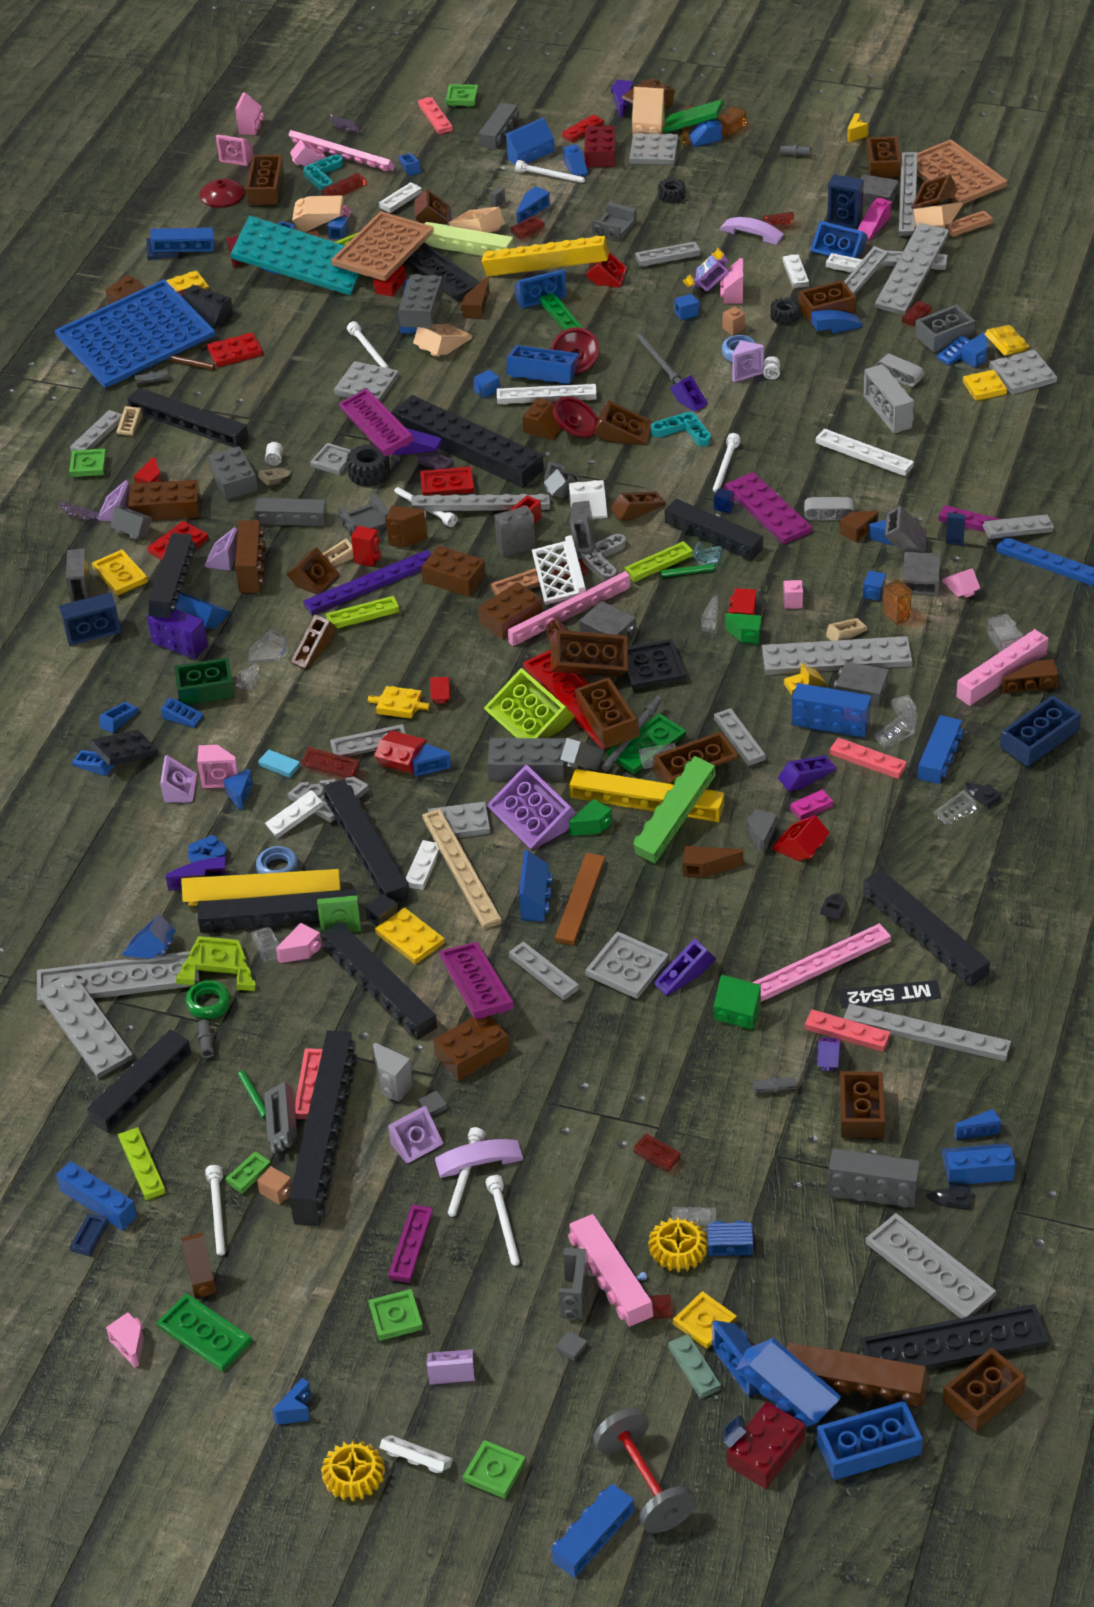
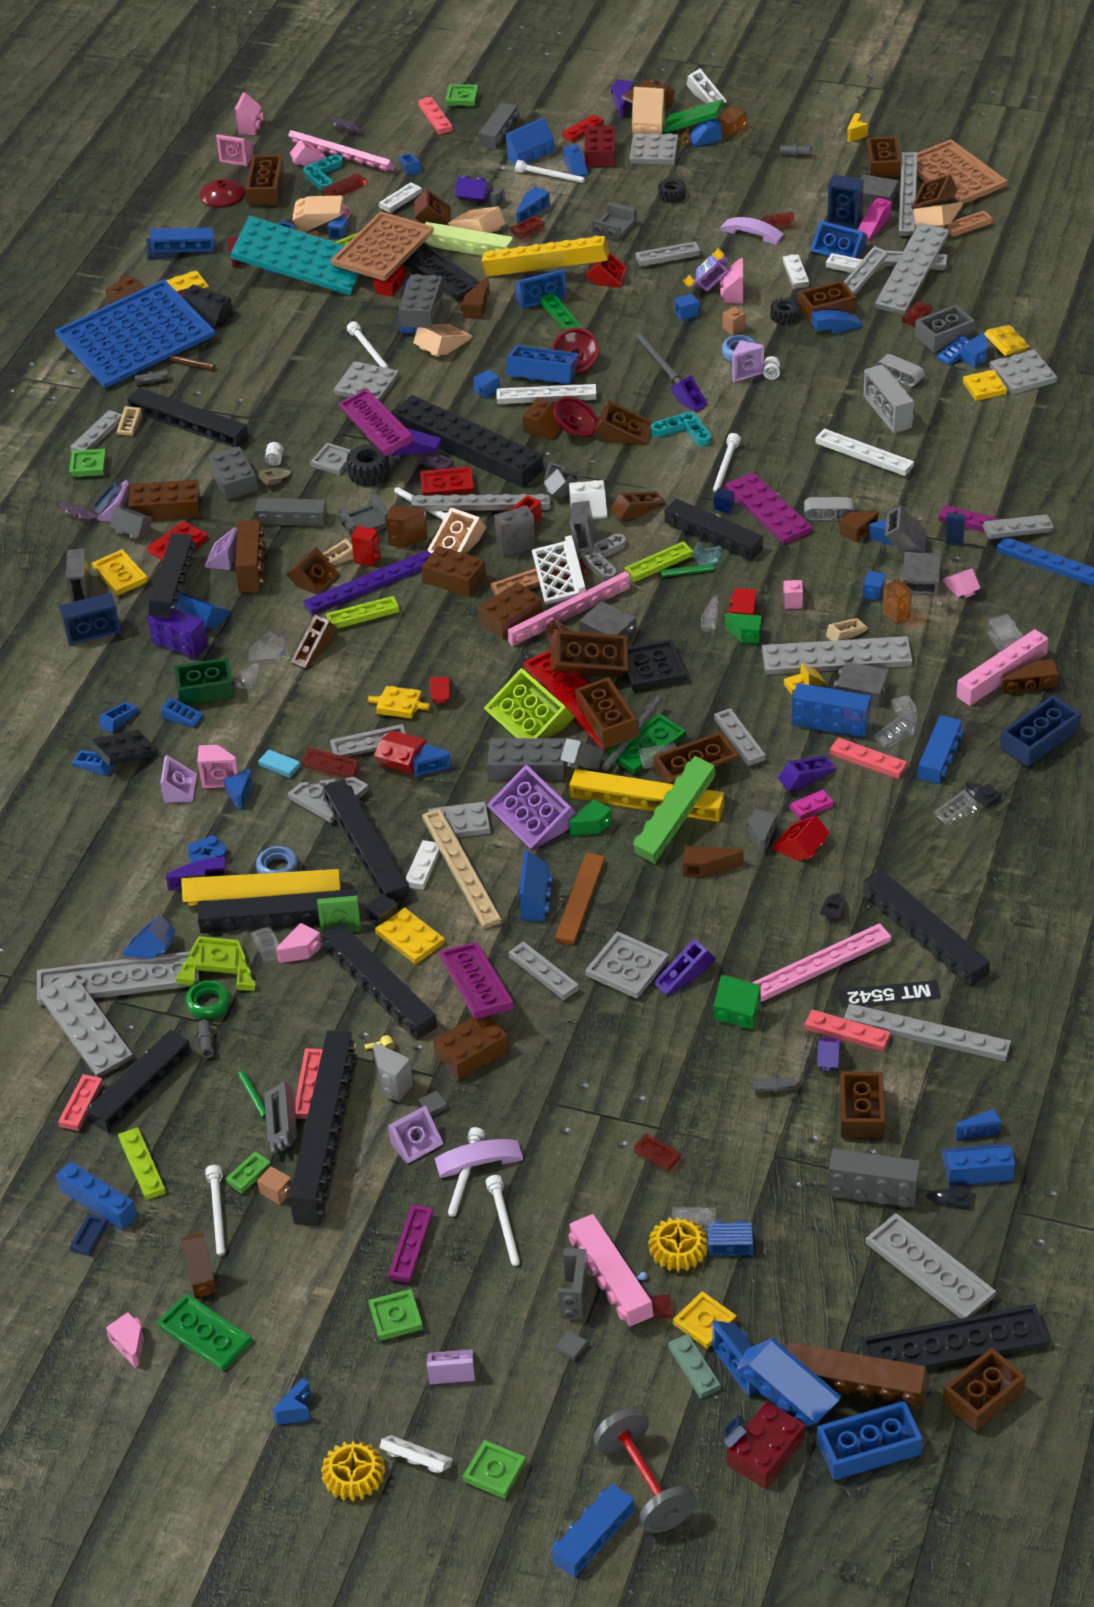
red slope [134,457,162,484] -> none
red plate [207,332,263,367] -> none
white plate [265,790,324,839] -> none
none -> coral plate [58,1074,103,1131]
none -> dark blue tile [93,481,121,514]
none -> light yellow hand [365,1035,395,1050]
none -> light nougat slope [428,508,486,554]
none -> dark purple slope [454,176,493,202]
none -> white slope [686,69,726,104]

